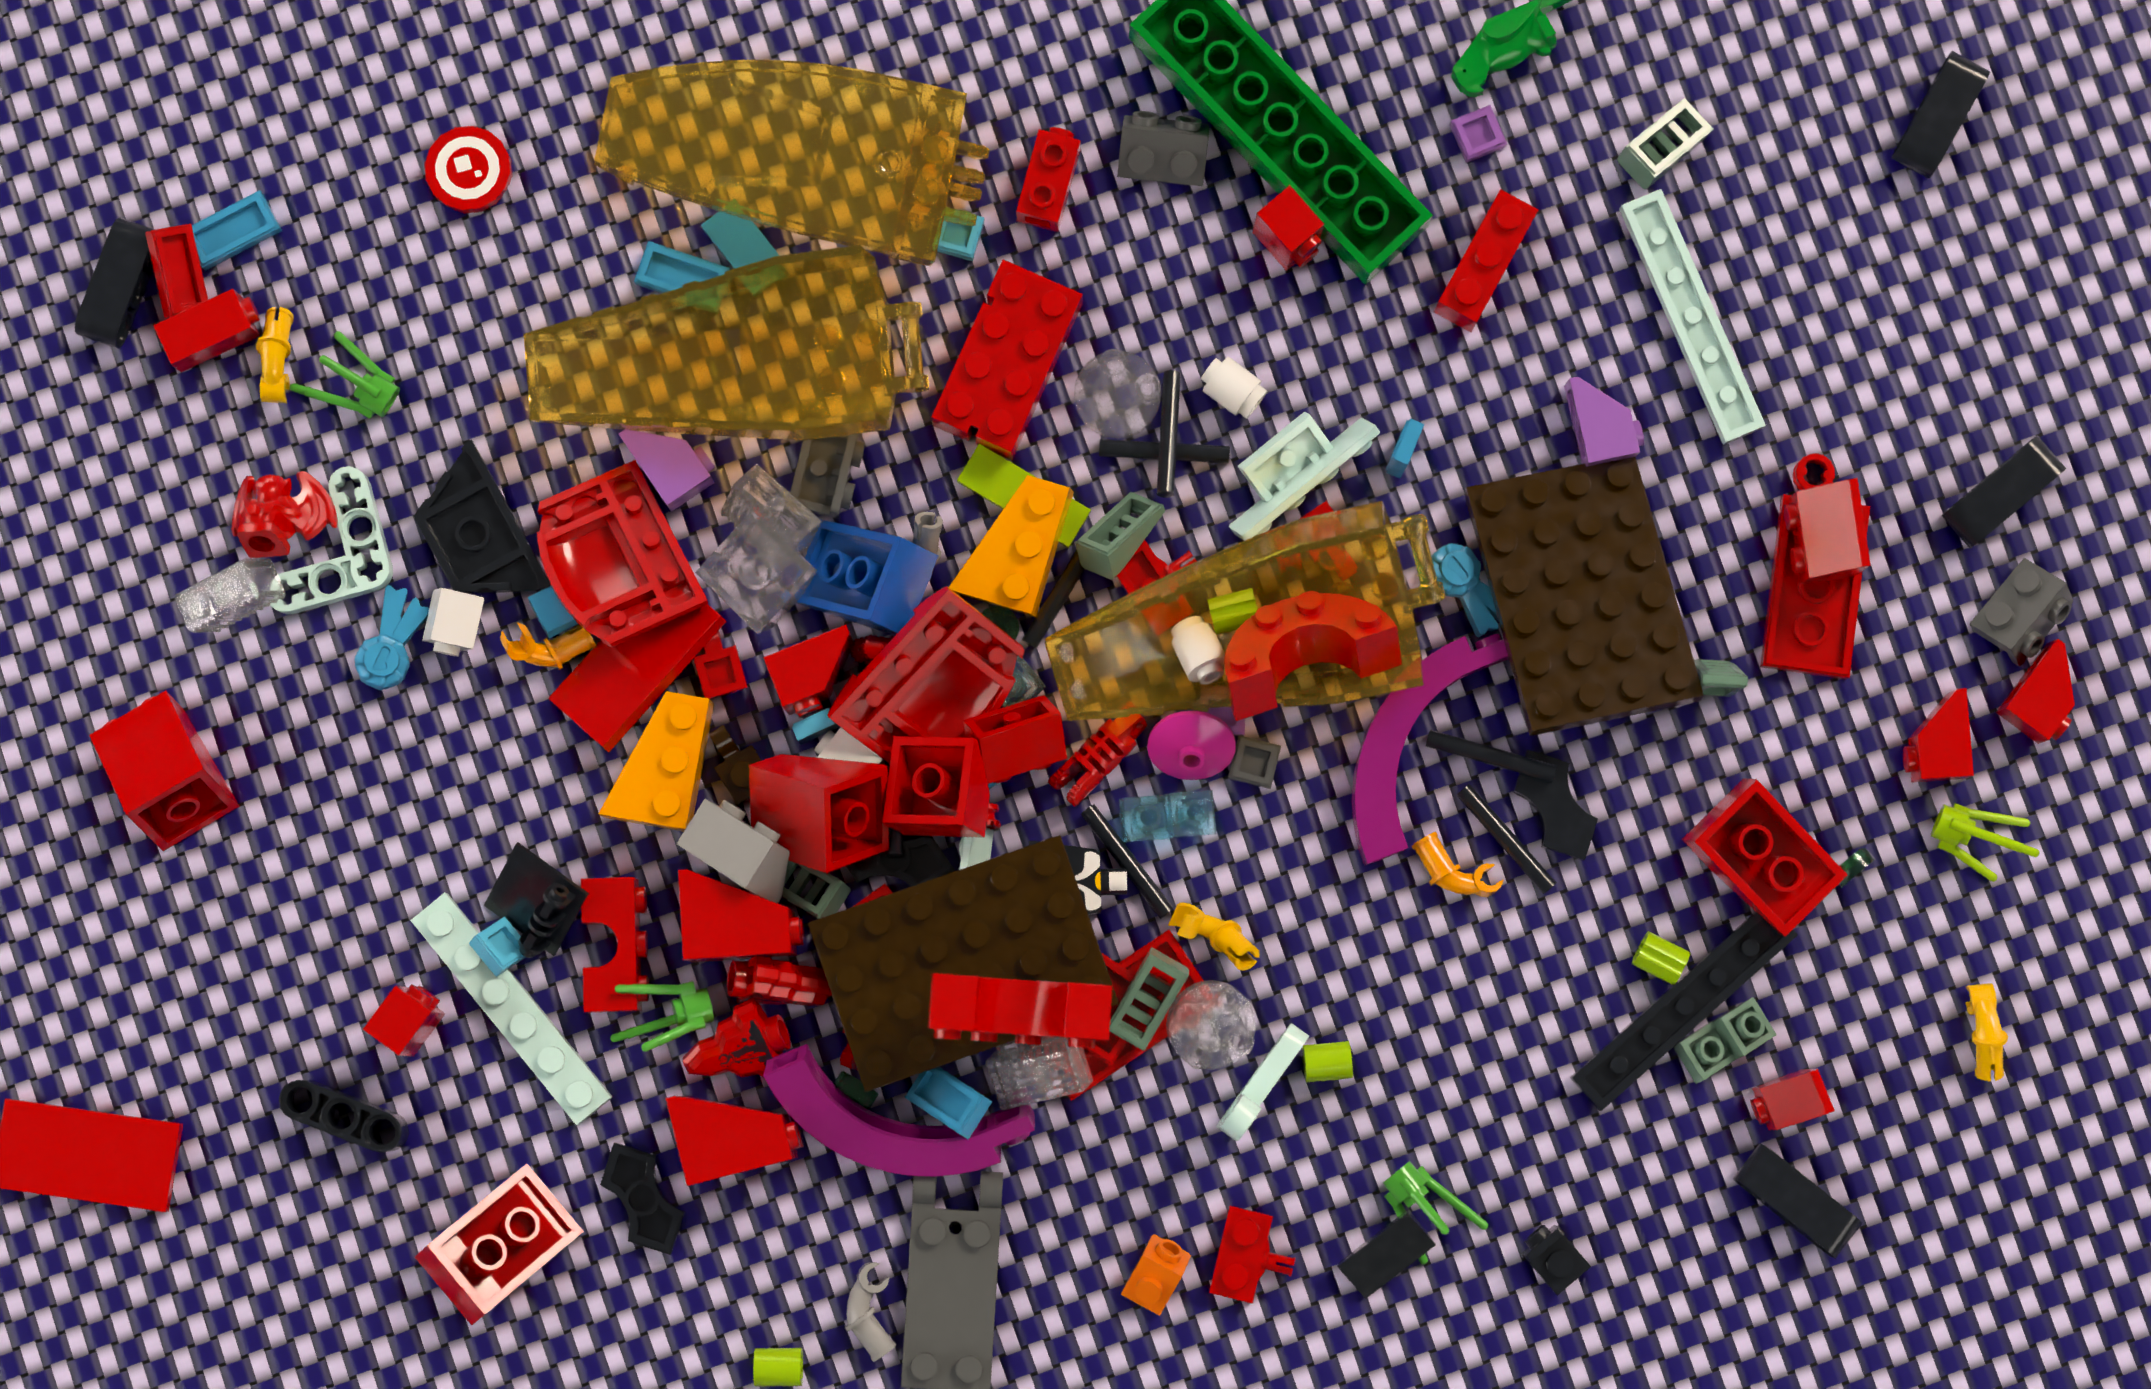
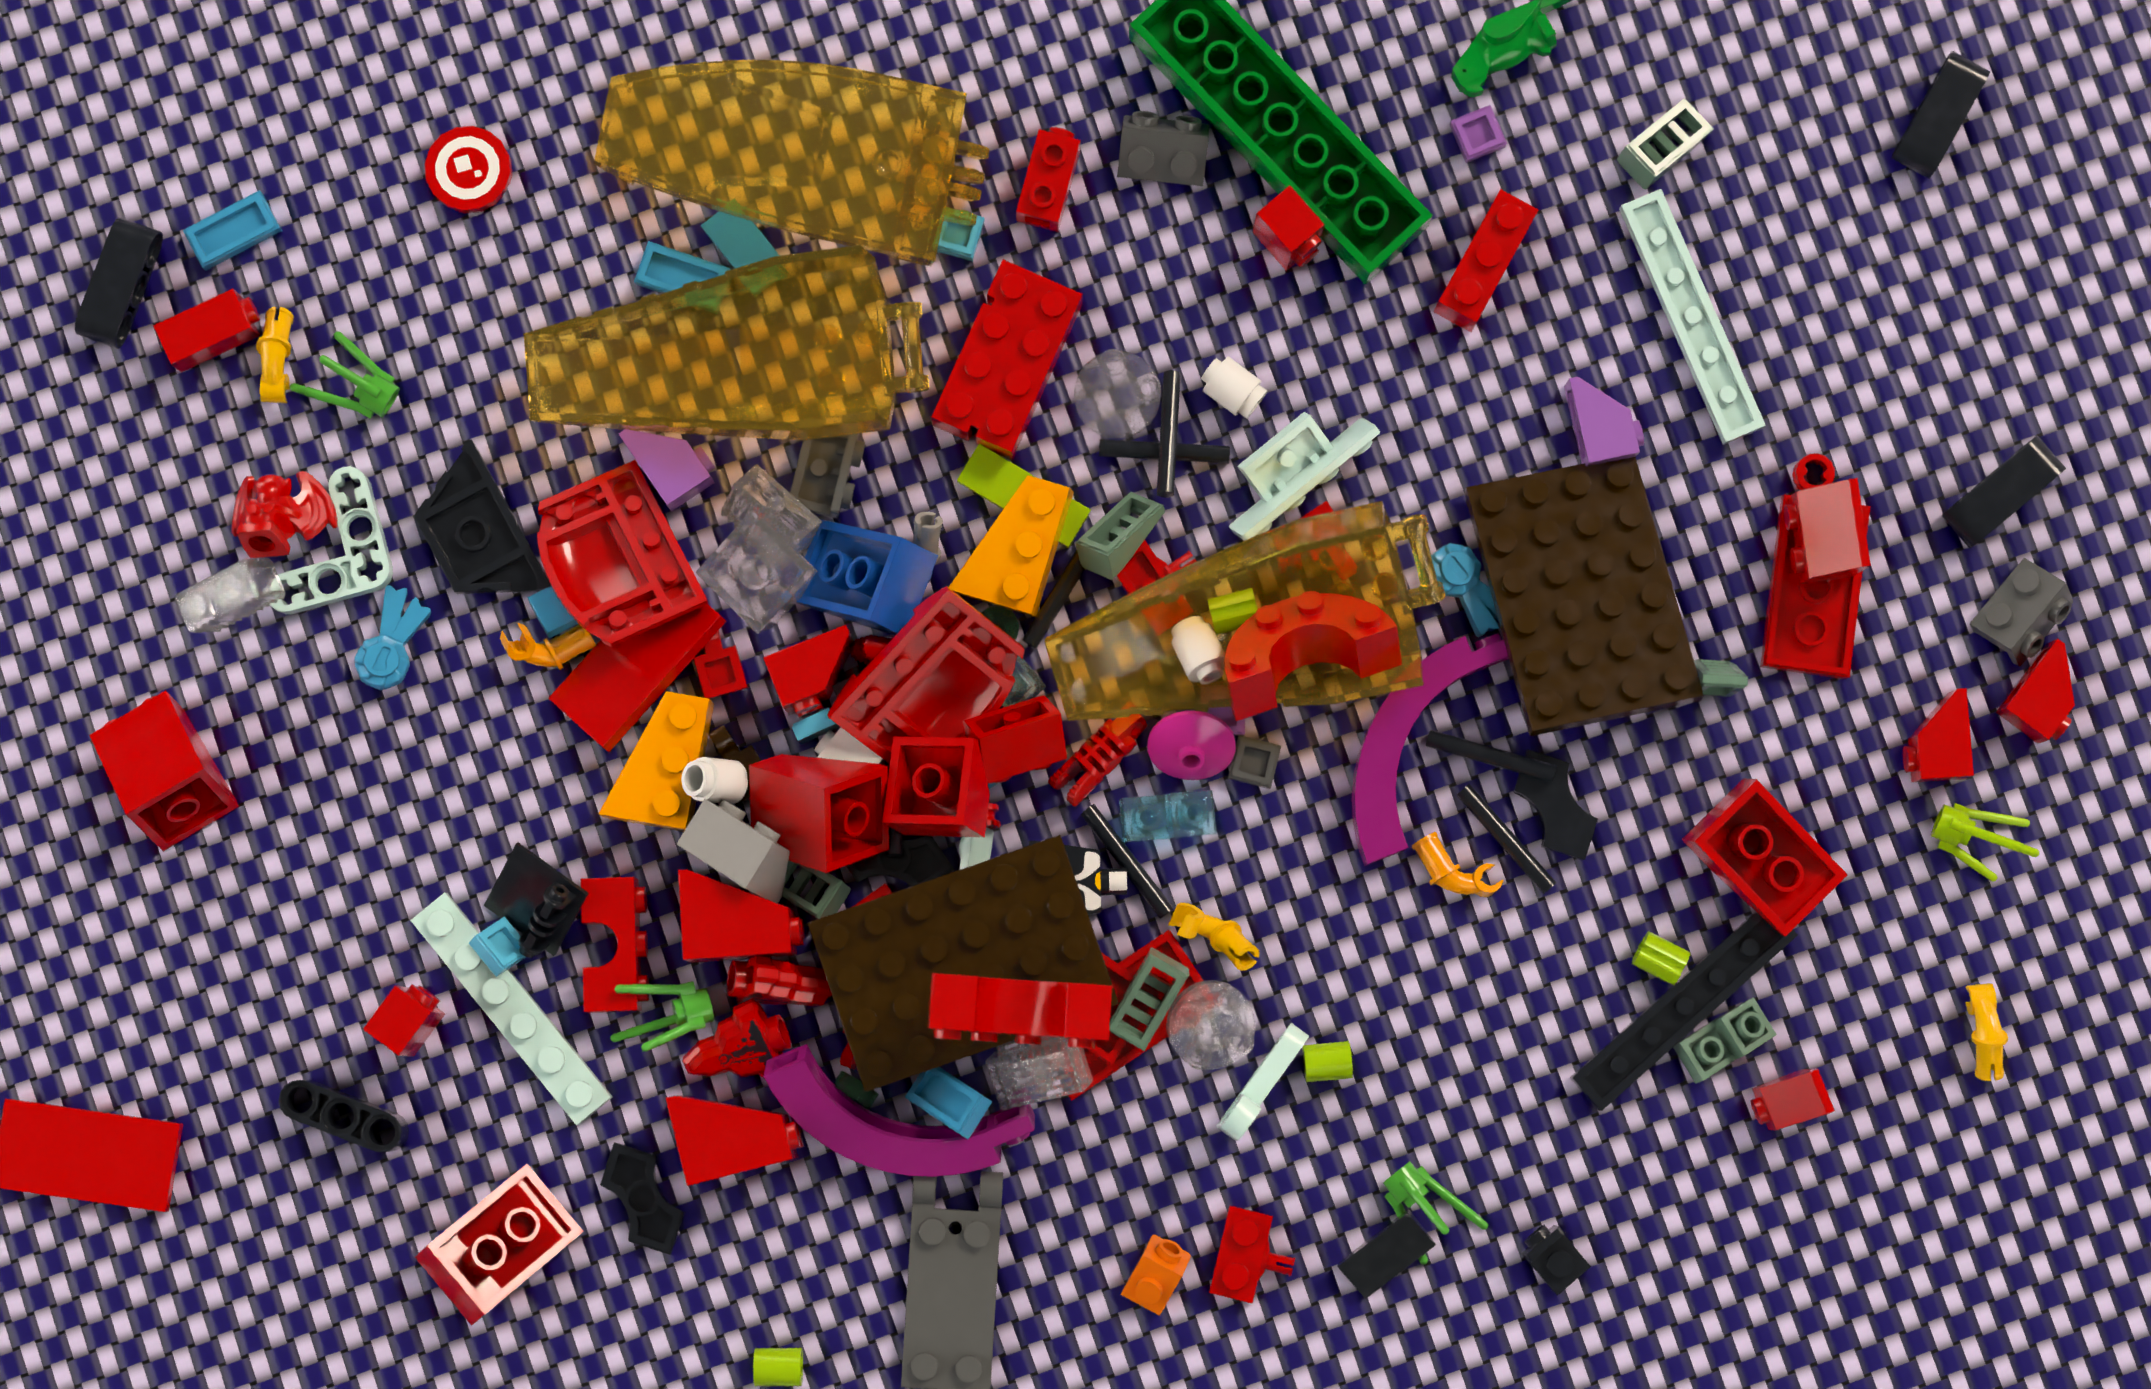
red tile [145,223,208,318] -> none
white brick [422,588,484,657] -> none
light grey piece [845,1262,896,1362] -> none
dark azure tile [1385,418,1424,479] -> none
black beam [1733,1143,1862,1259] -> none
clear green tile [1839,847,1876,887] -> none
none -> white brick [682,757,748,804]

